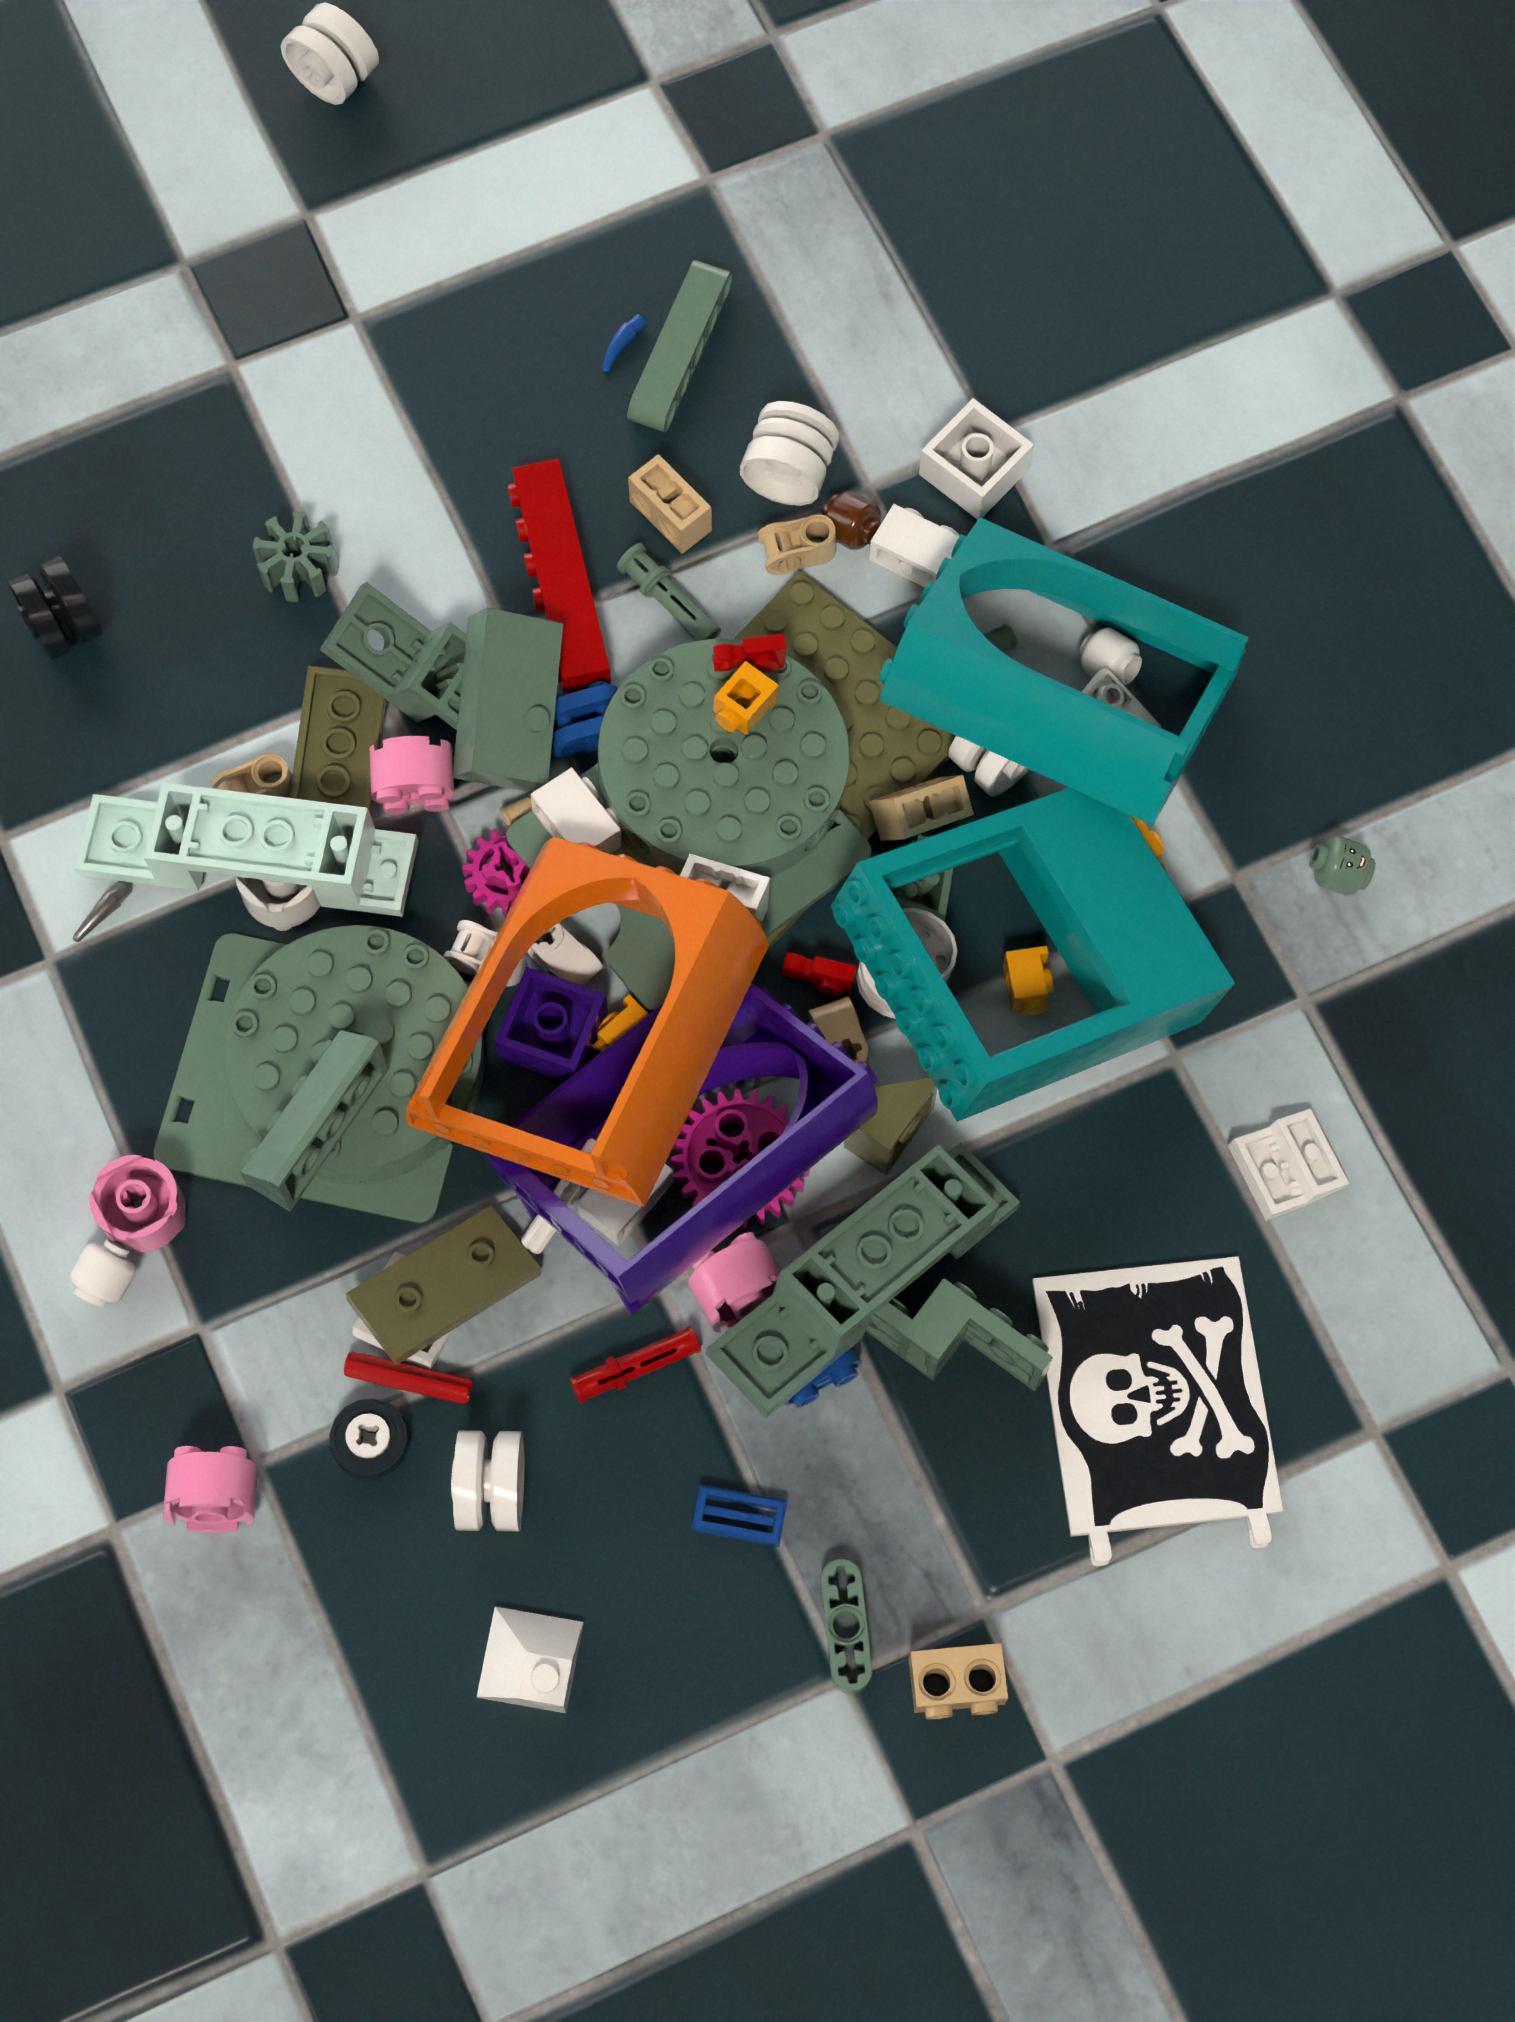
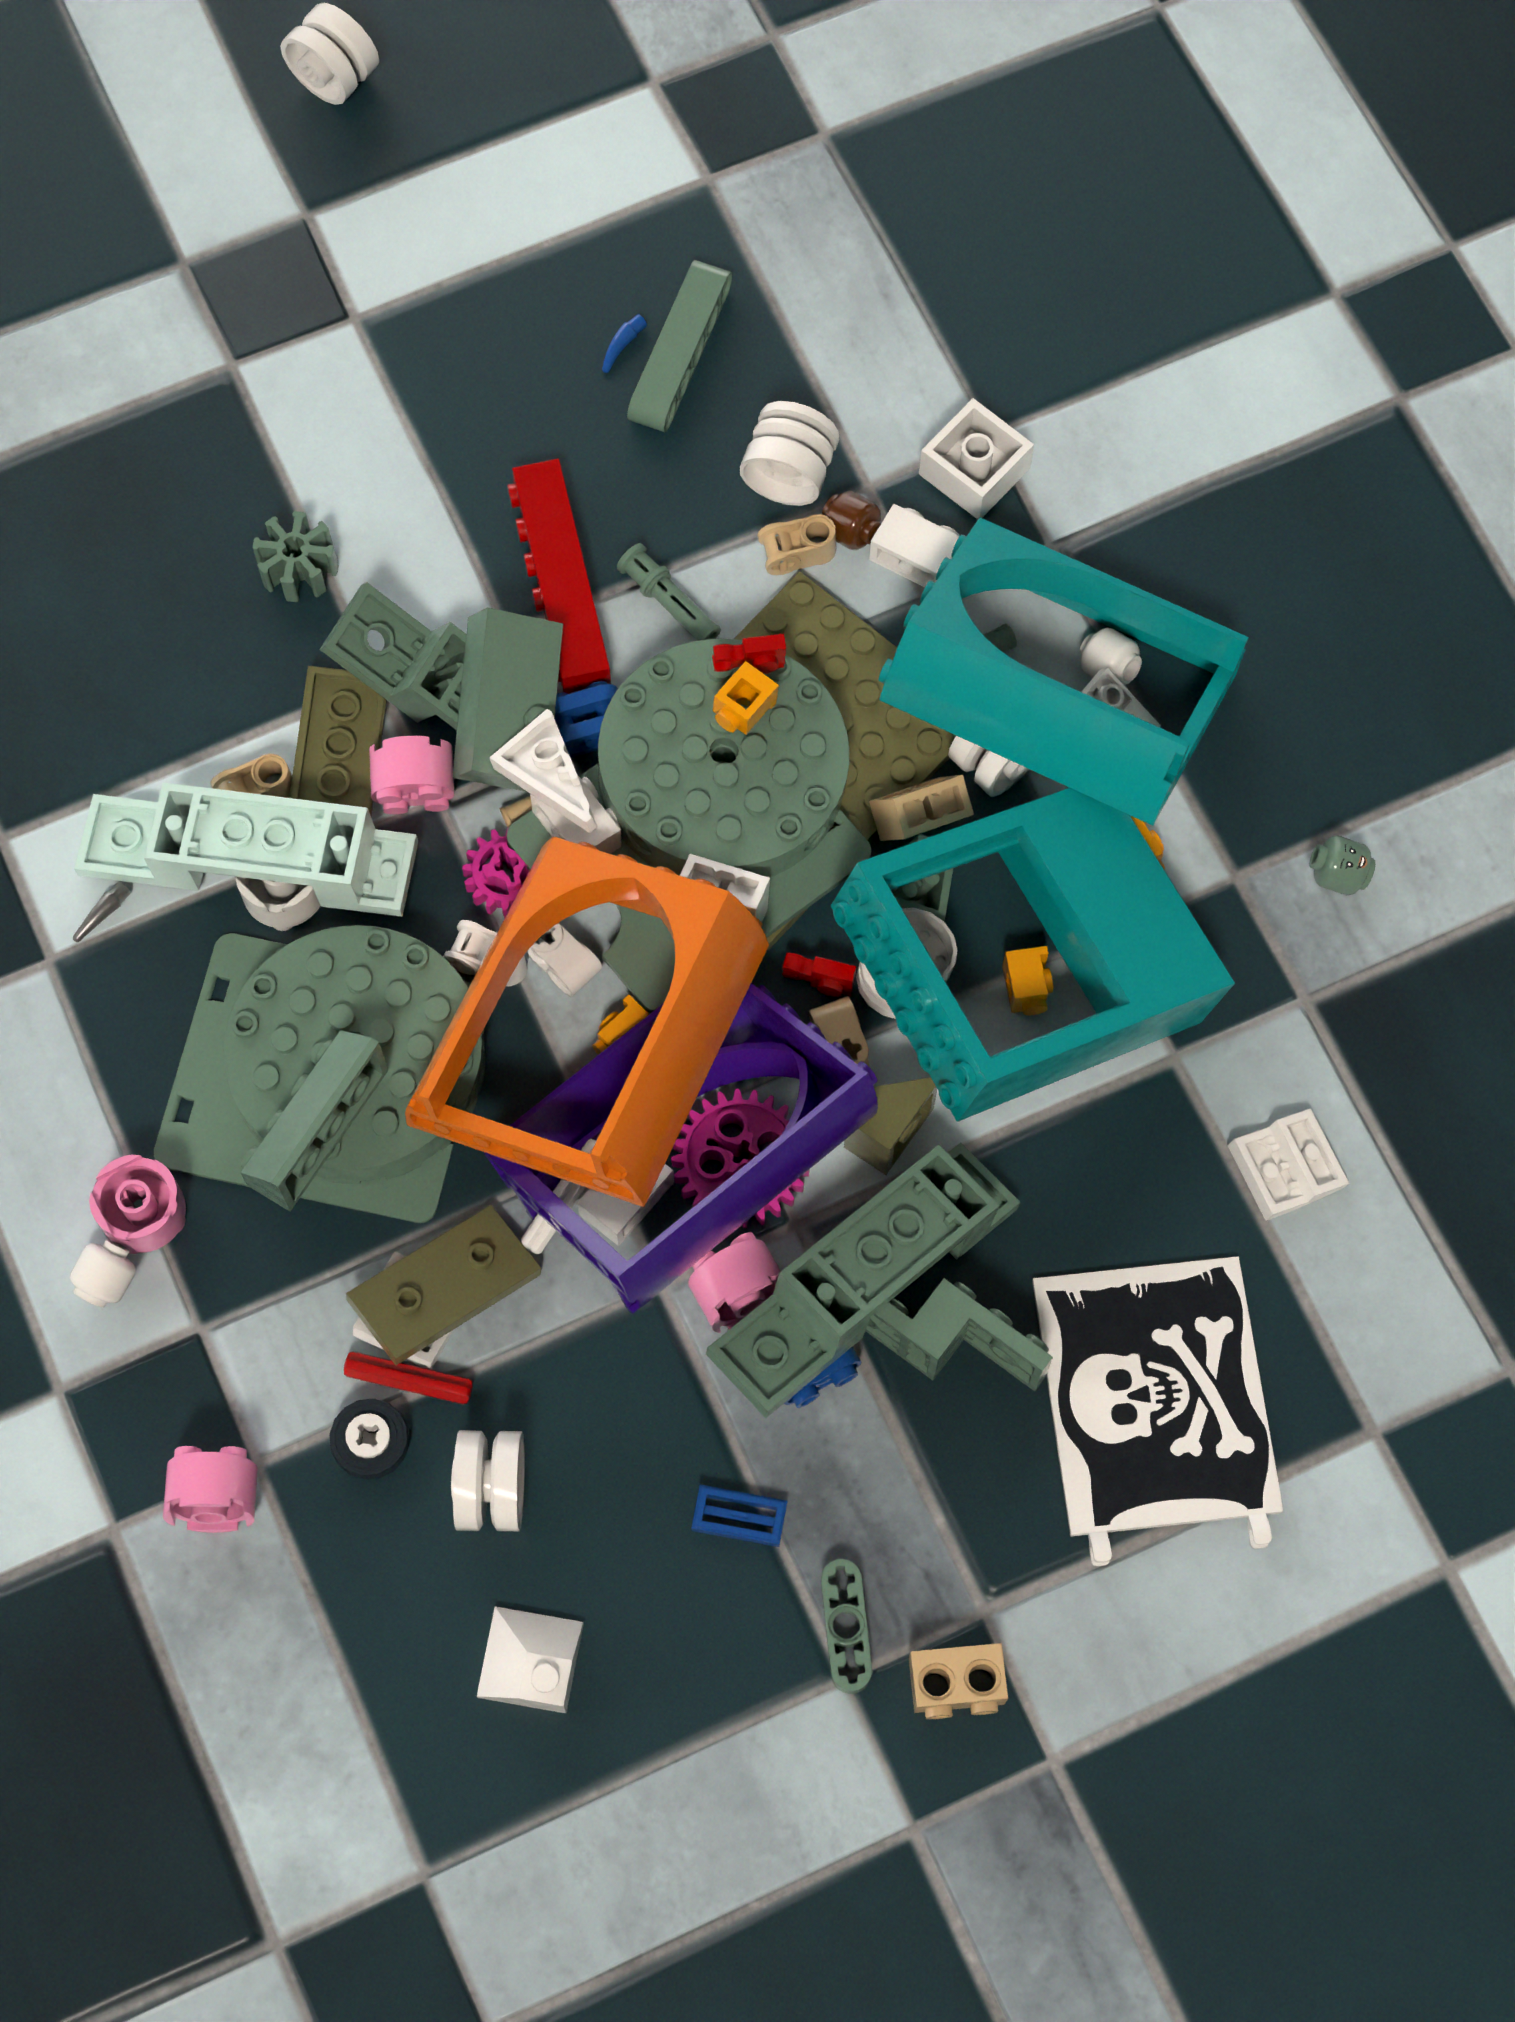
black wheel [7,555,102,661] -> none
dark purple brick [495,967,608,1082] -> none
red pin [569,1326,702,1404] -> none
tan brick [628,454,712,554] -> none
none -> white wing [489,709,598,833]

